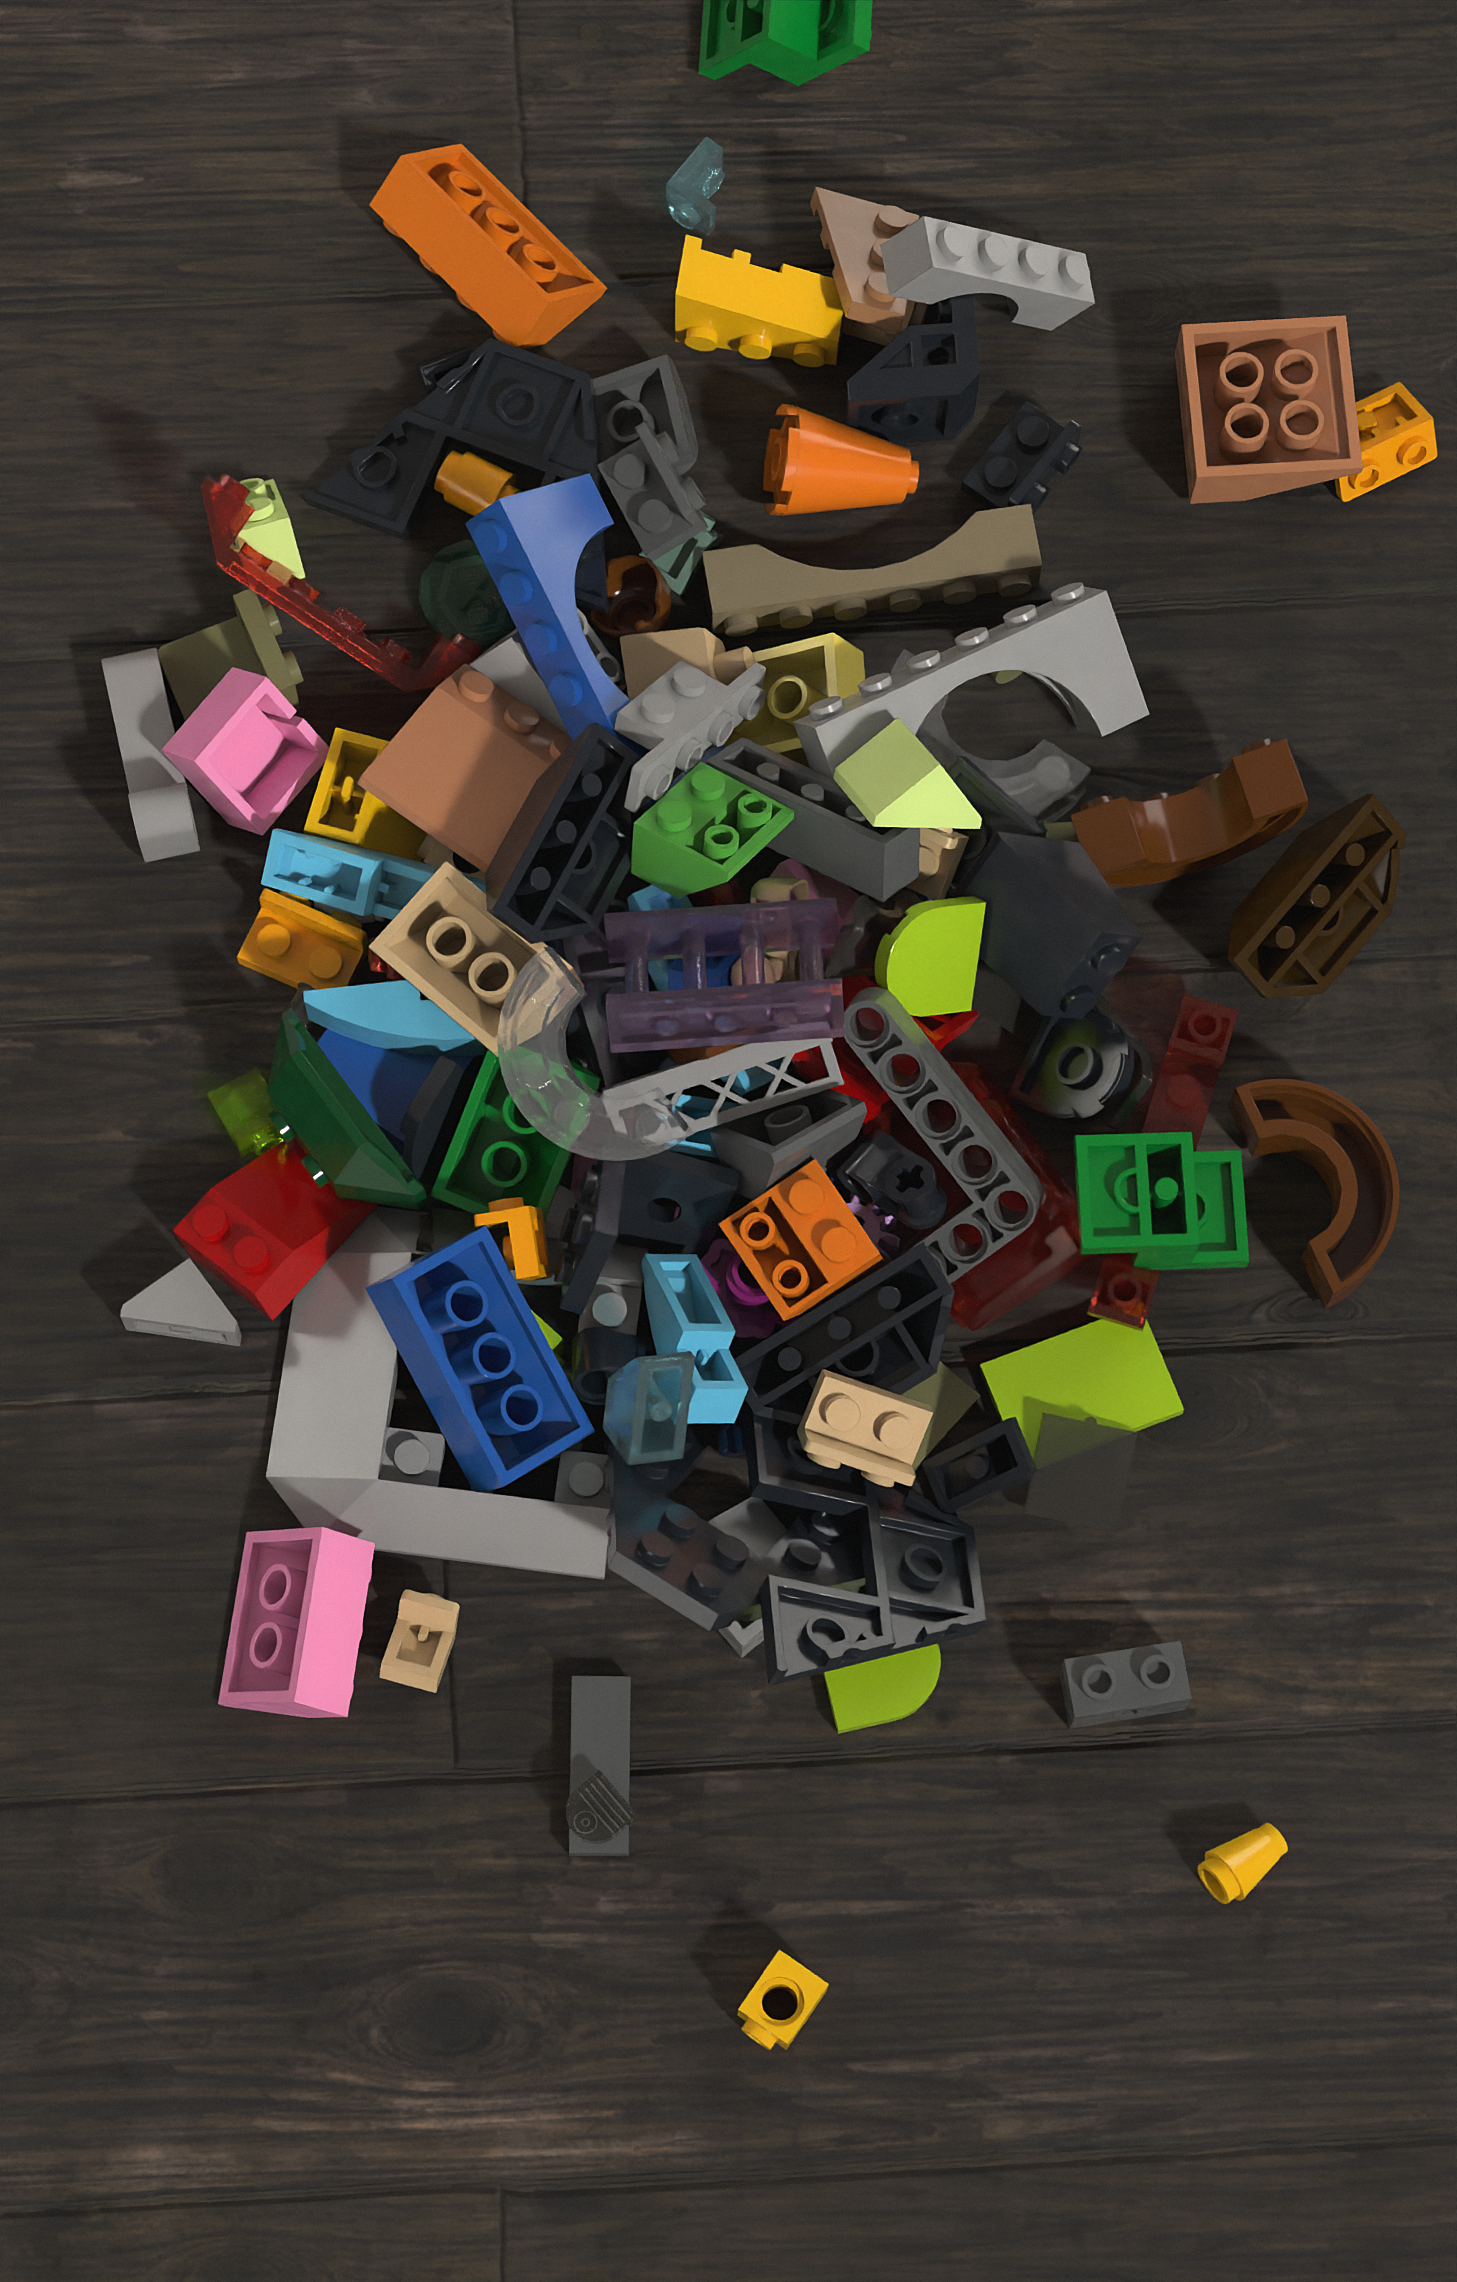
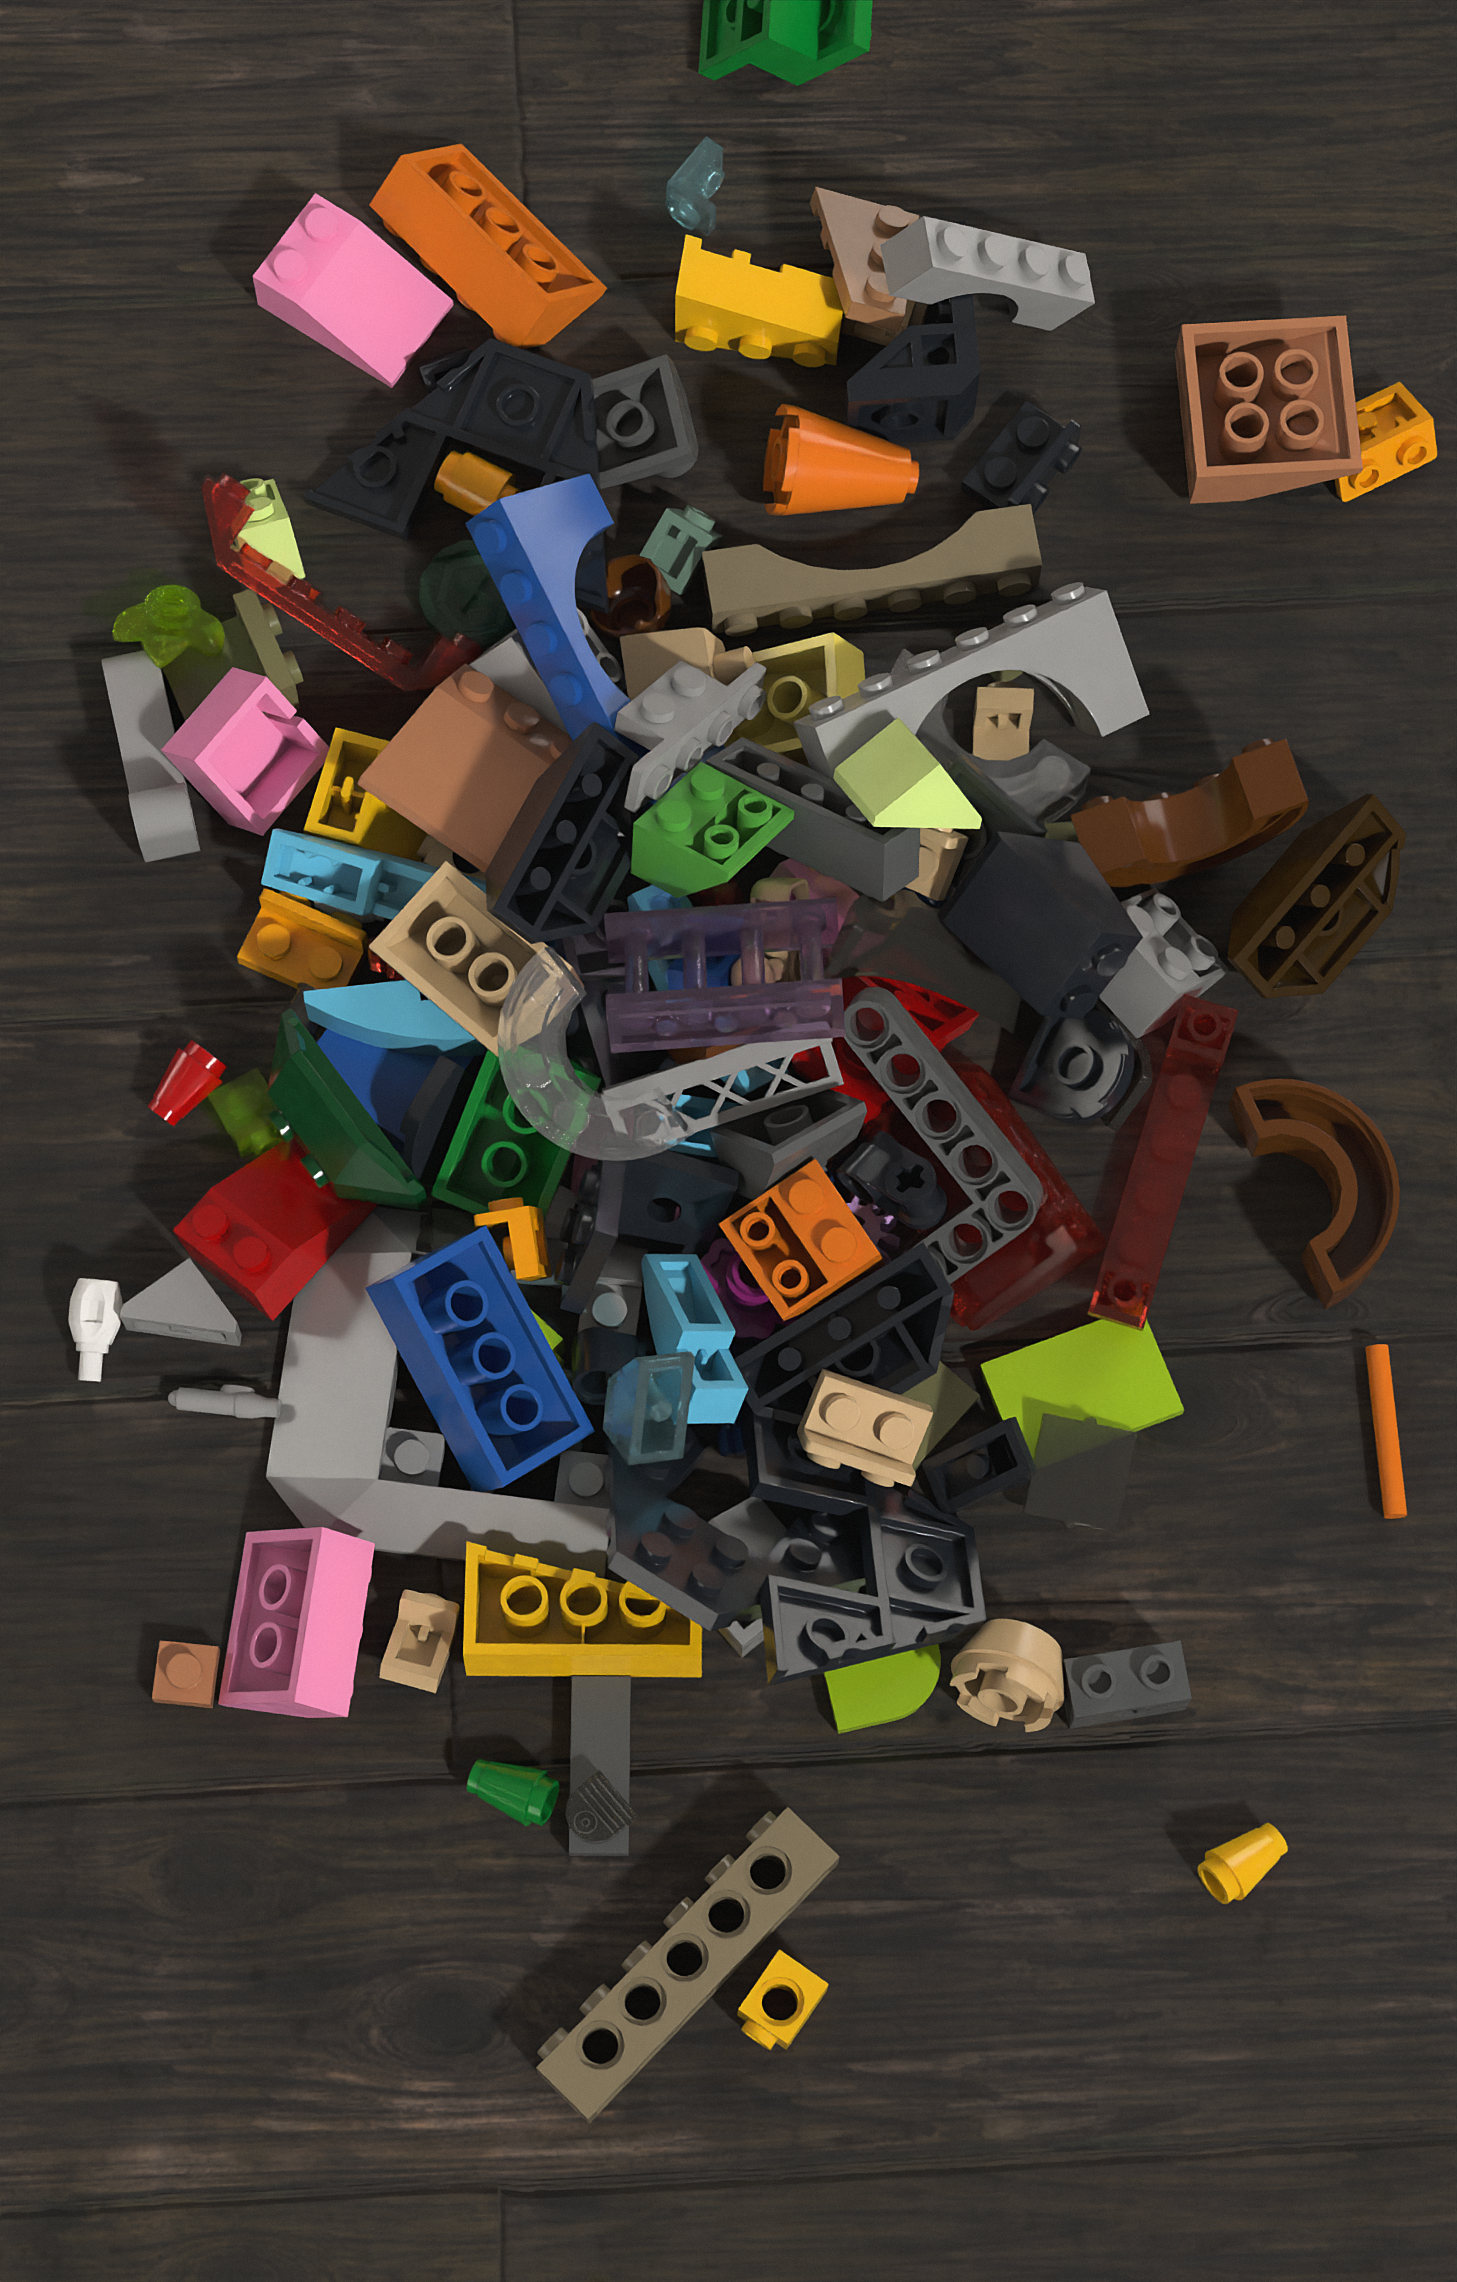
dark grey bracket [597,421,708,562] -> none
lime tile [875,896,986,1017] -> none
green bracket [1073,1132,1249,1271] -> none
none -> white piece [68,1278,123,1382]
none -> clear neon green plate [113,585,225,668]
none -> red cone [147,1039,228,1127]
none -> nougat plate [152,1640,220,1708]
none -> light grey piece [168,1385,281,1419]
none -> bright pink slope [253,193,454,388]
none -> yellow wedge [463,1541,702,1677]
none -> green cone [467,1758,559,1826]
none -> dark tan brick [536,1807,840,2124]
none -> tan cone [950,1619,1064,1732]
none -> tan bracket [972,681,1034,765]
none -> light grey slope [1099,888,1229,1038]
none -> orange bar [1365,1344,1407,1519]

